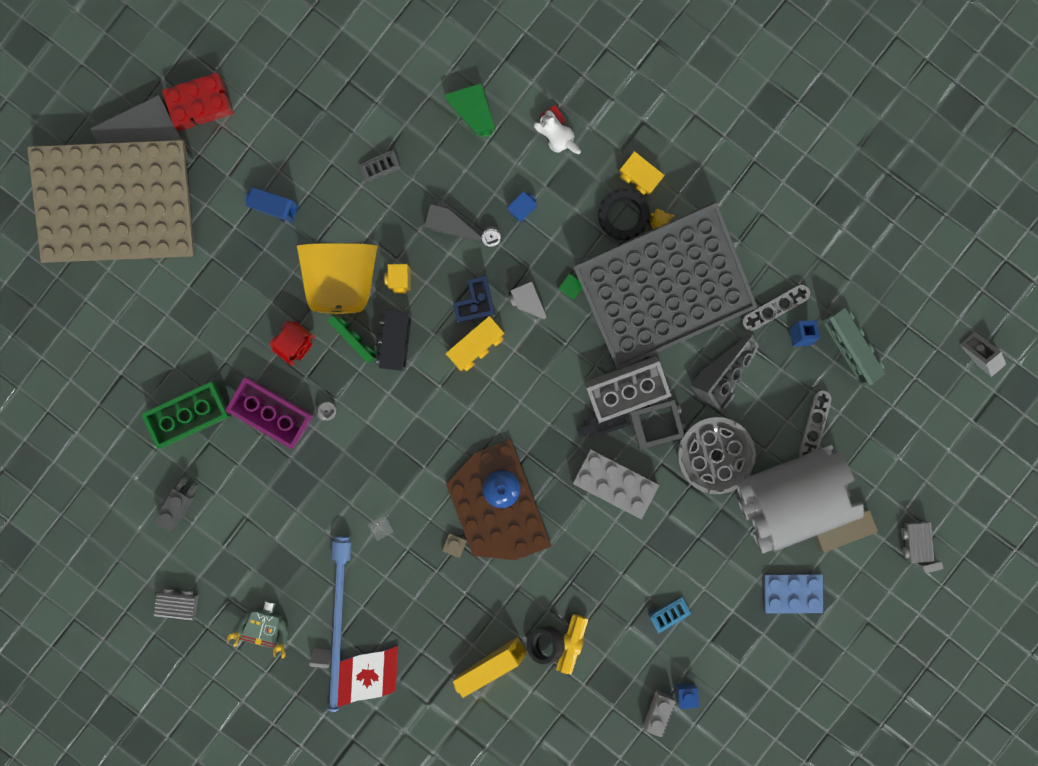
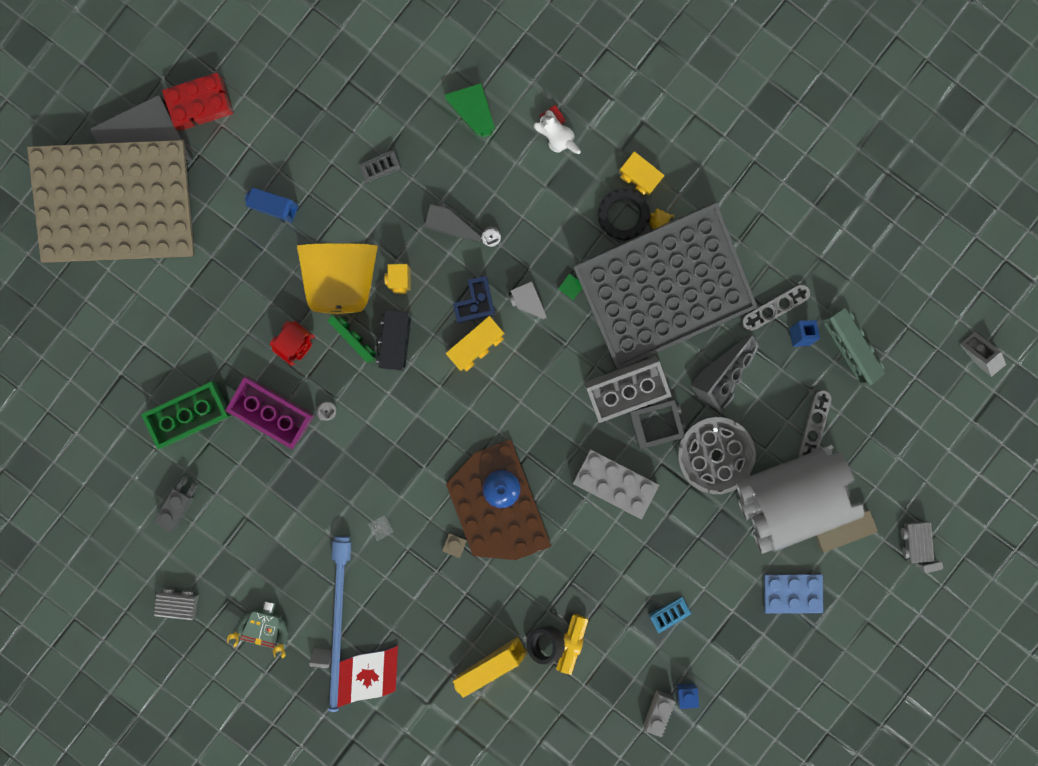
blue brick [507,191,537,223] -> none
black hinge [576,413,631,437] -> none

